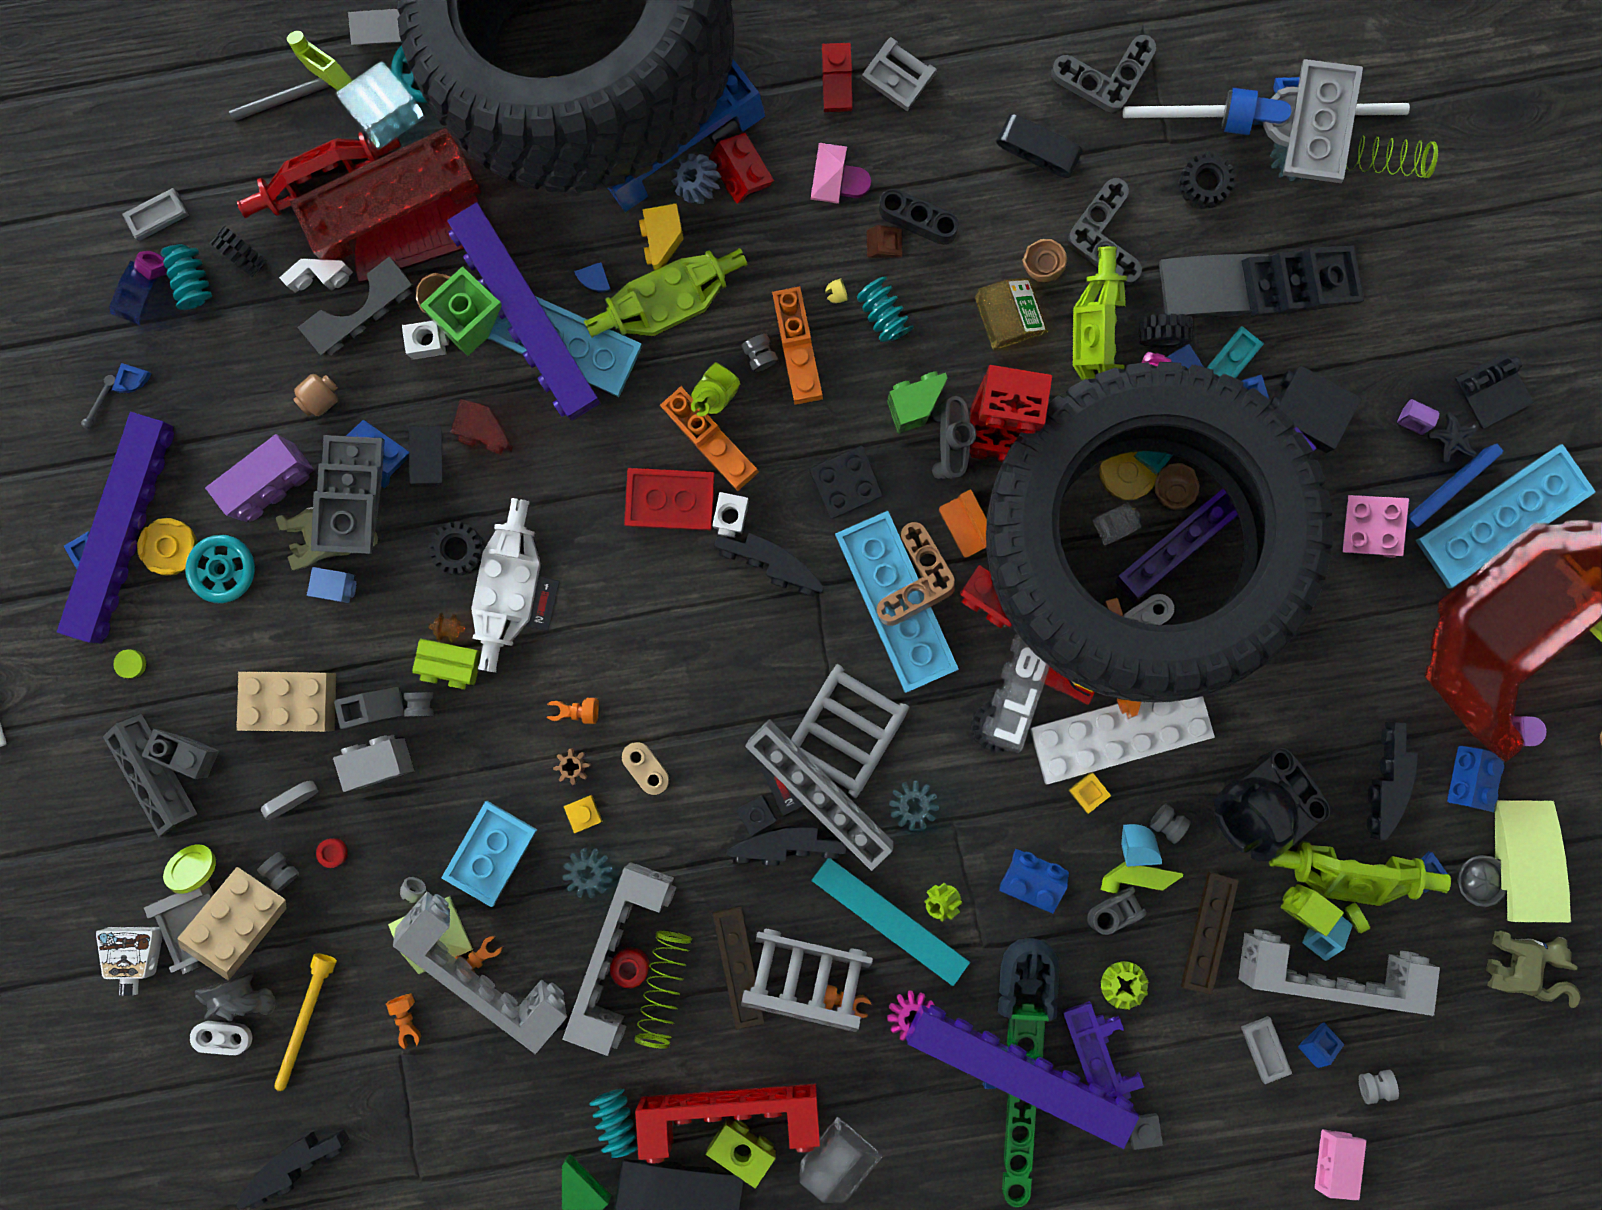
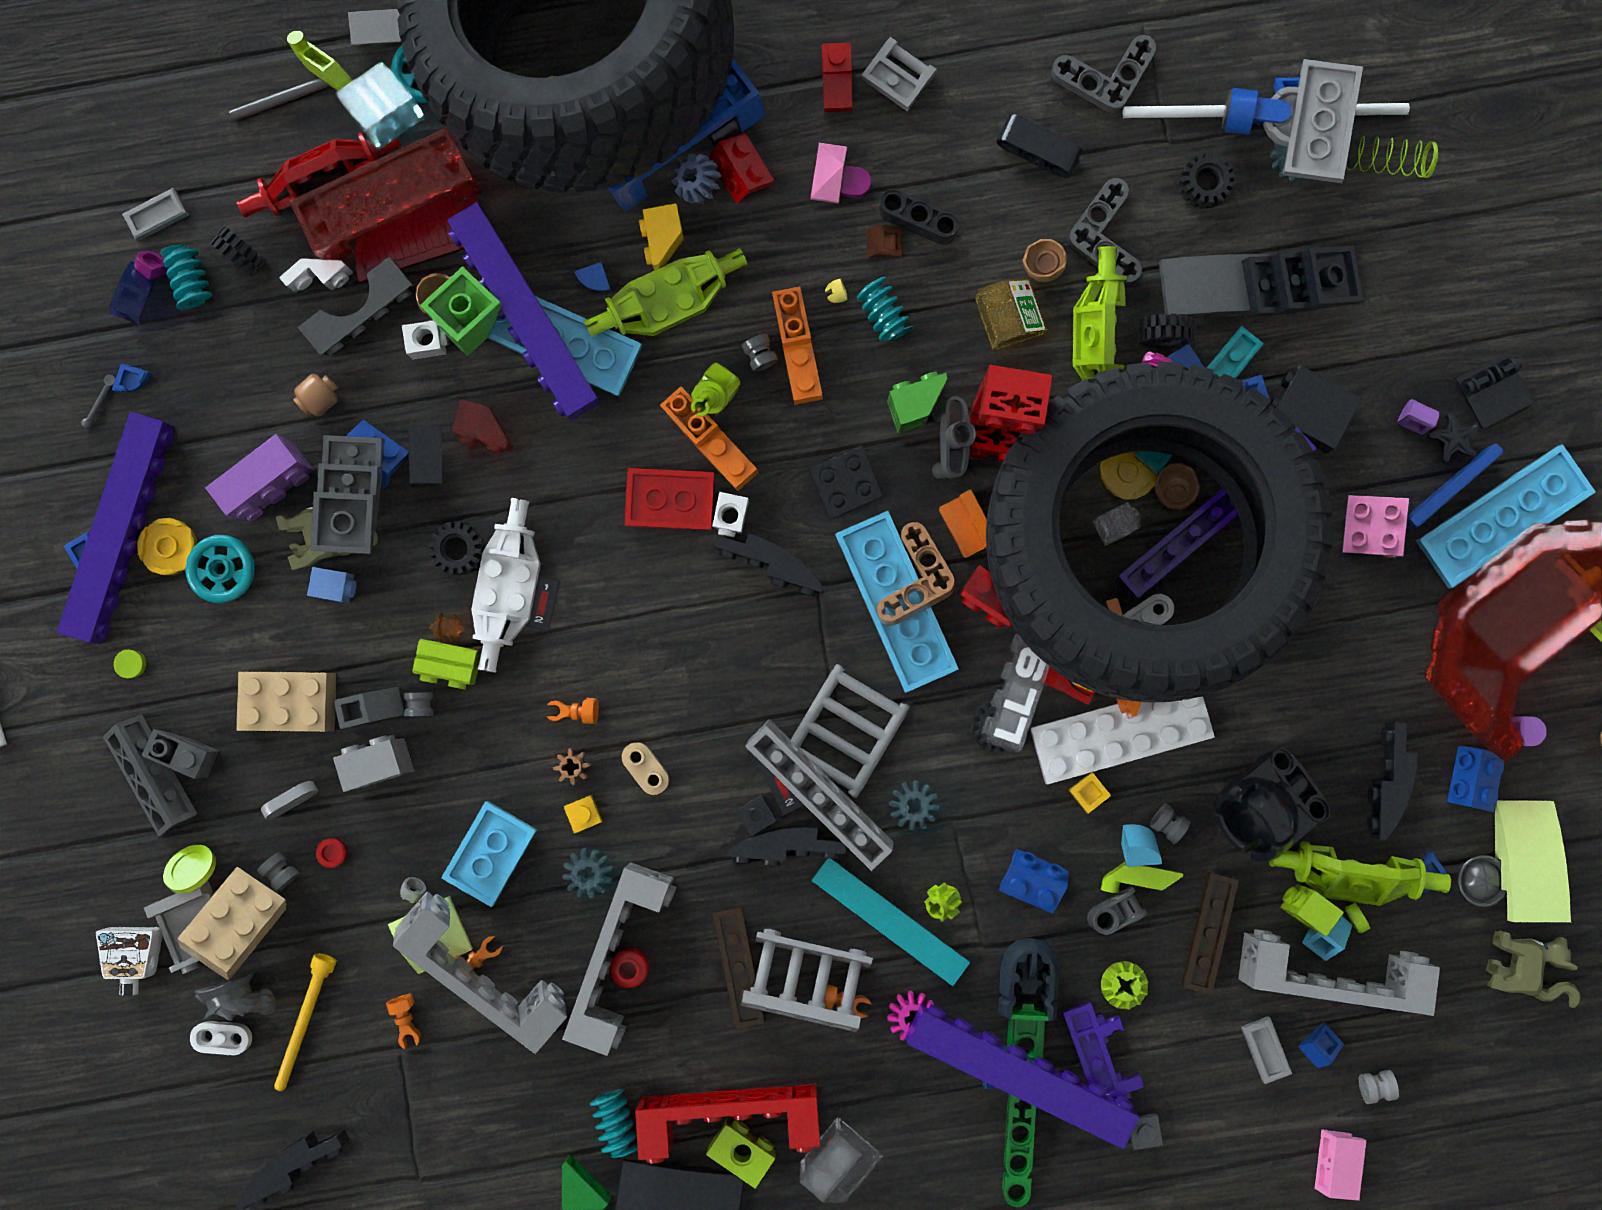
lime piece [634,931,692,1049] -> none

